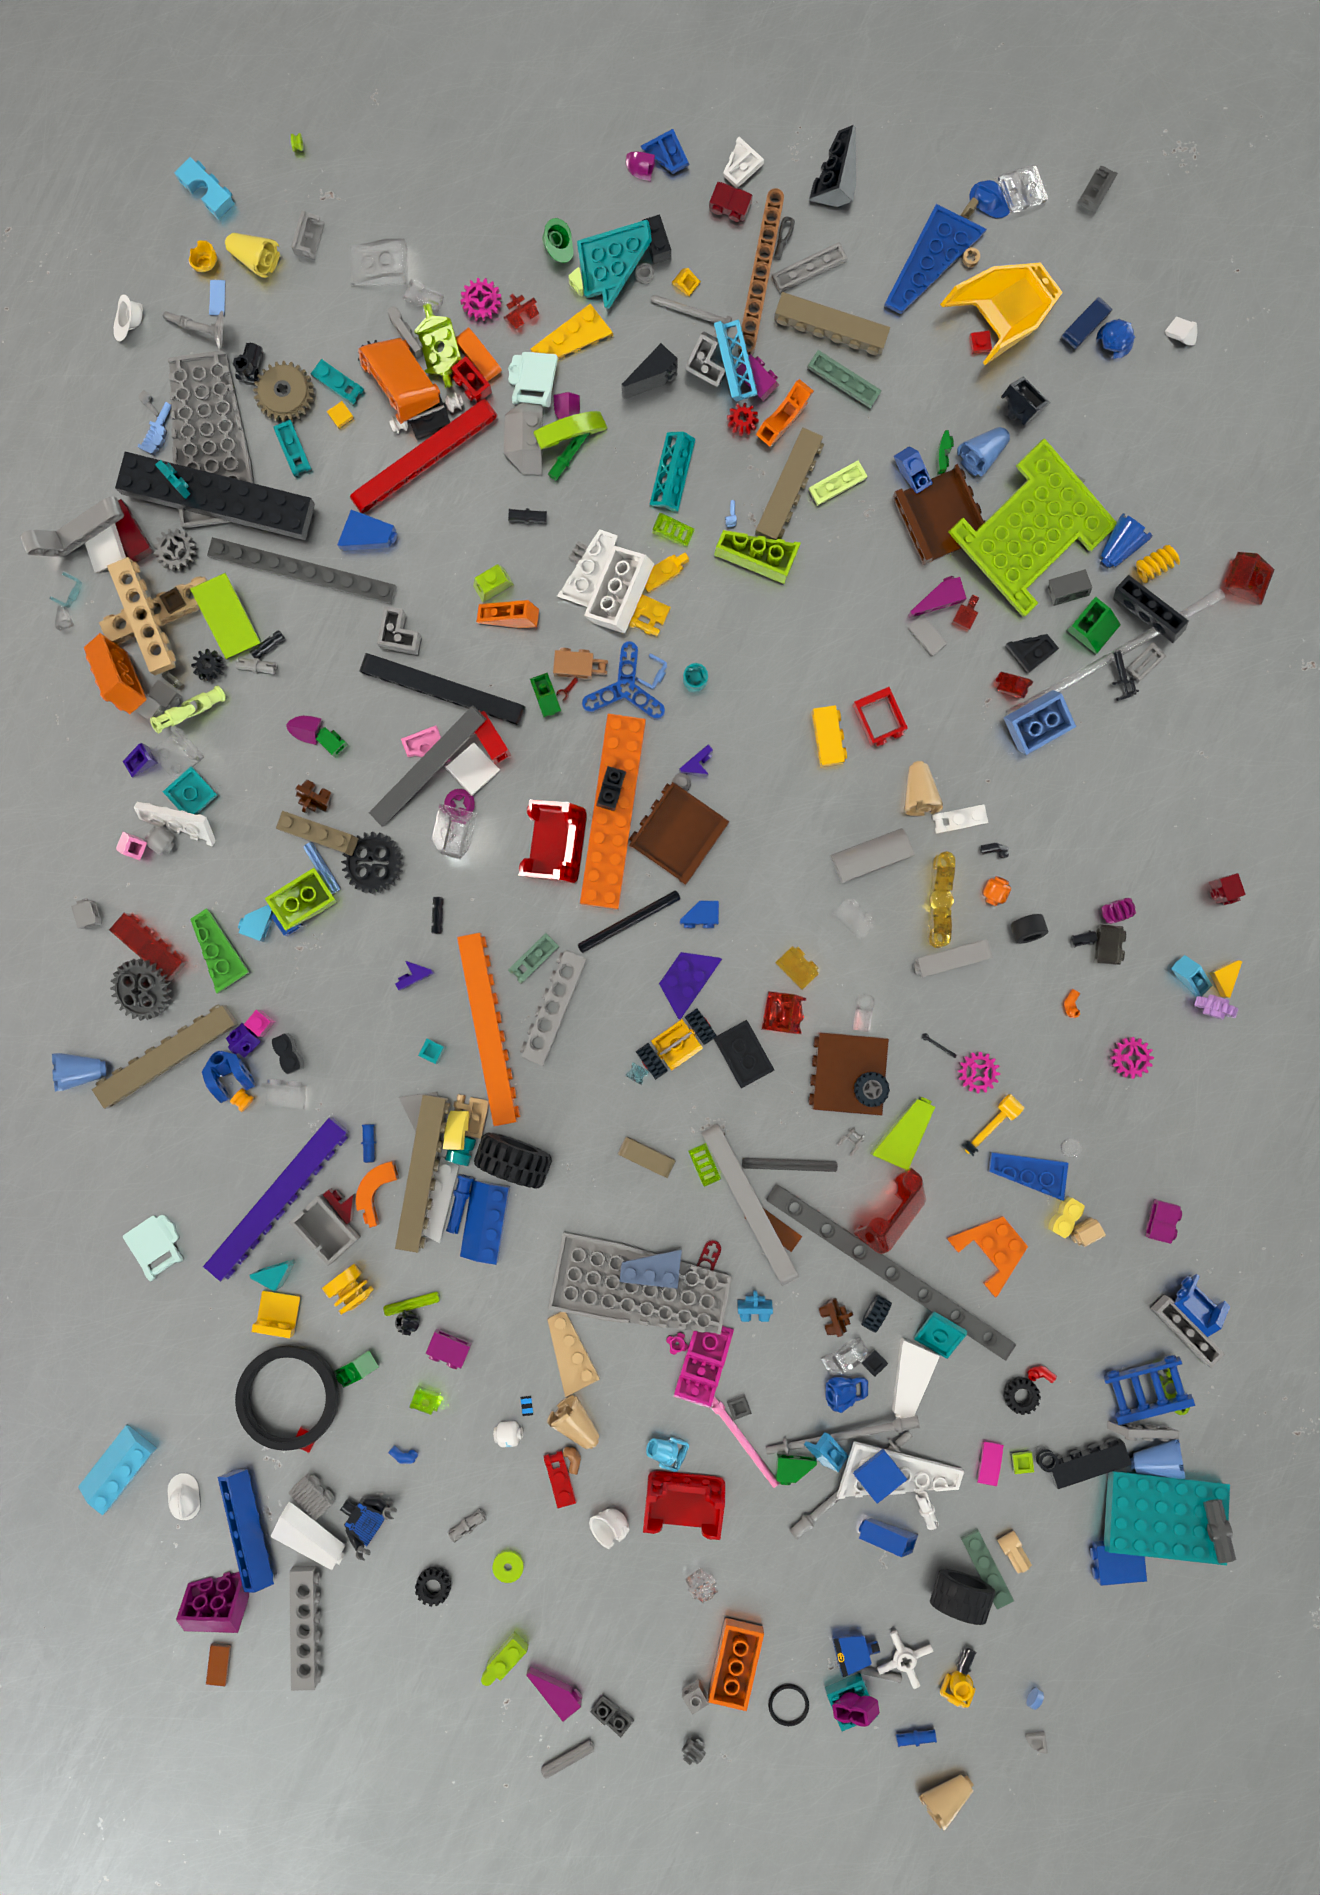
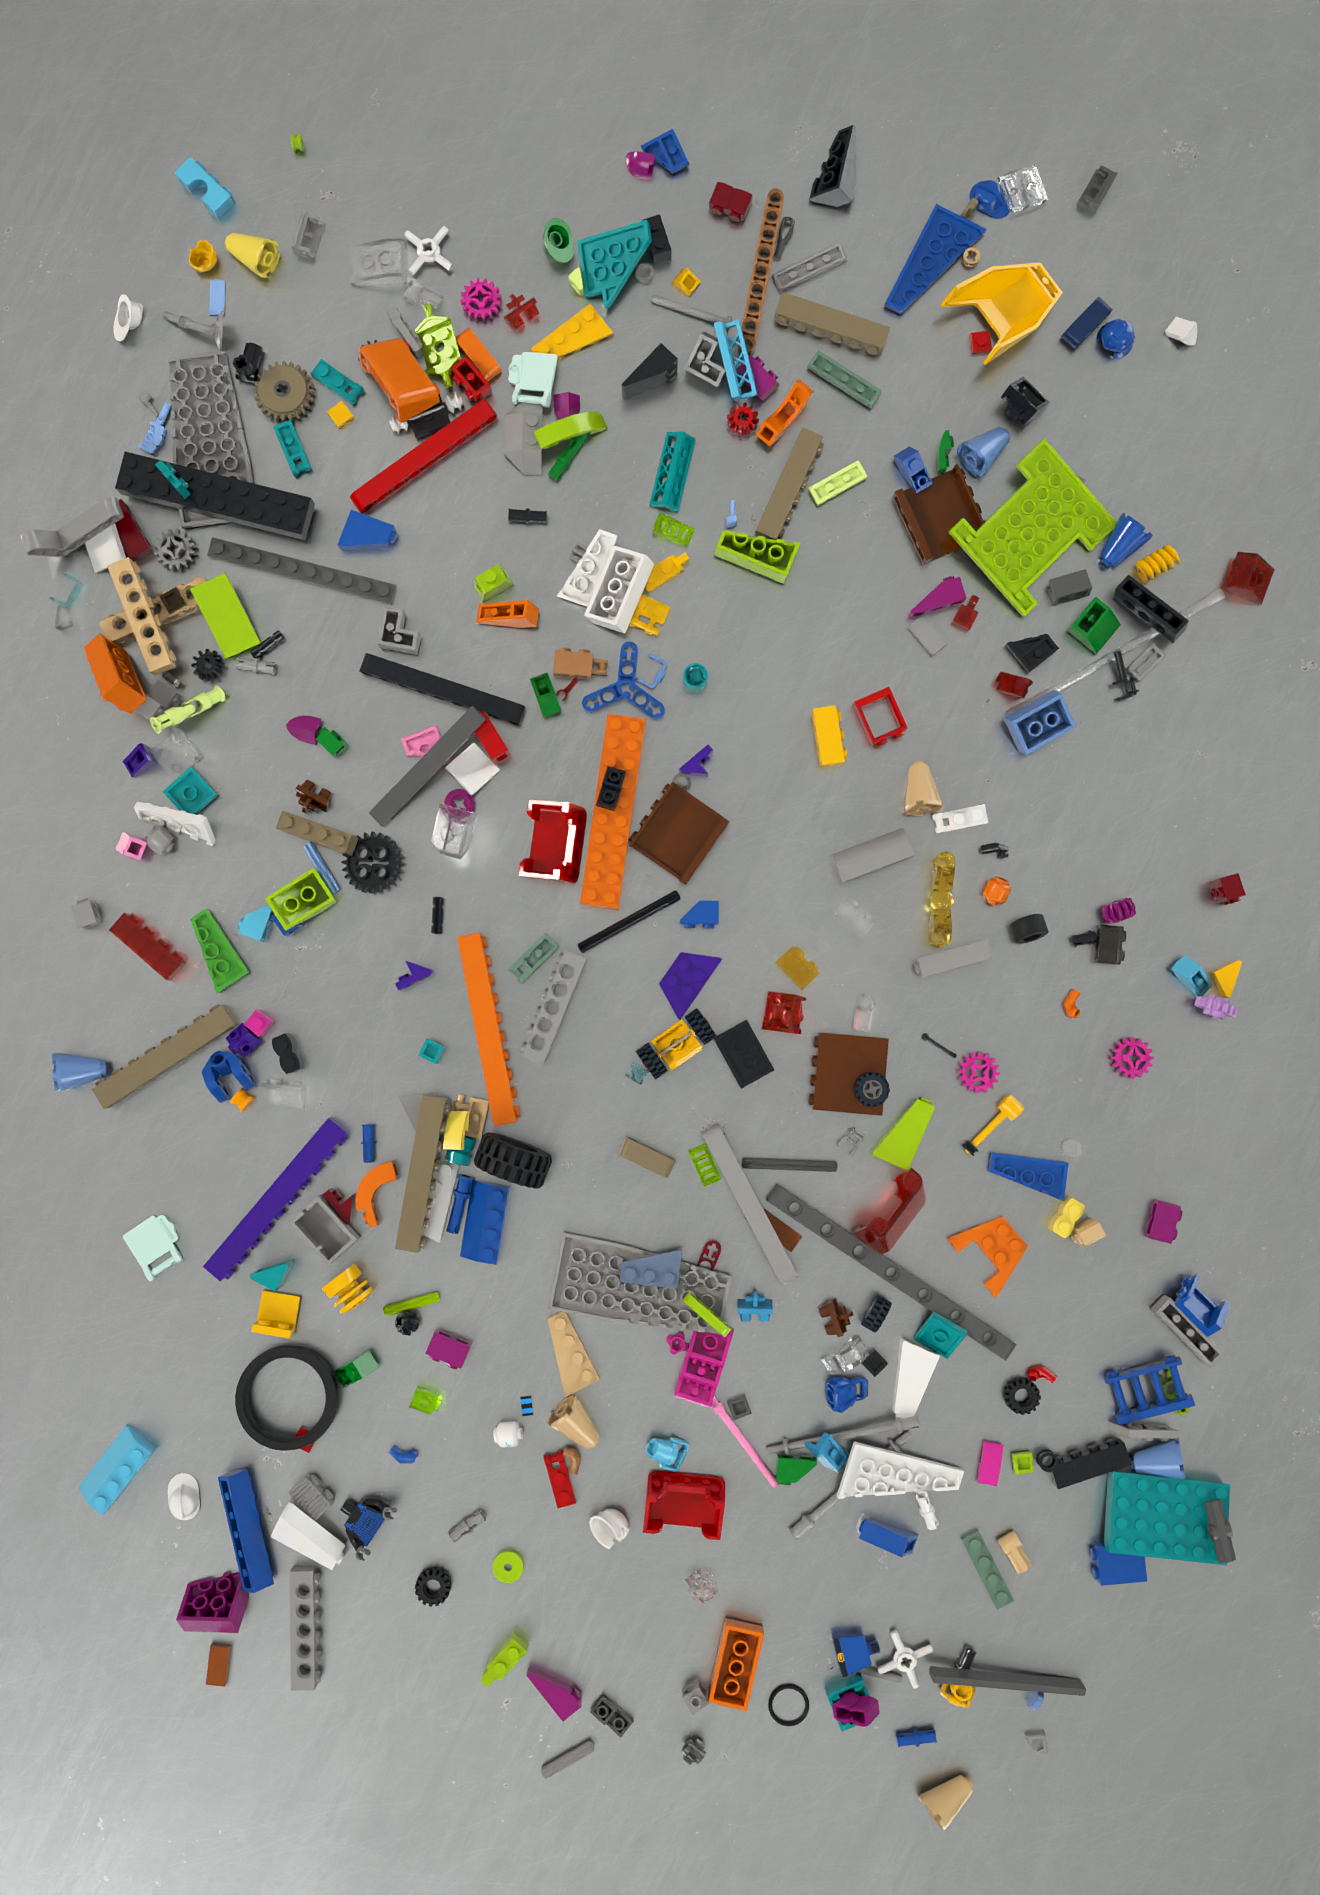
dark grey gear [110,958,172,1021] -> none
white wing [723,137,764,188] -> none
blue tile [853,1449,908,1504] -> none
black tyre [930,1569,996,1625] -> none
none -> white bar [404,226,453,275]
none -> lime beam [682,1292,732,1337]
none -> dark grey tile [929,1666,1086,1696]

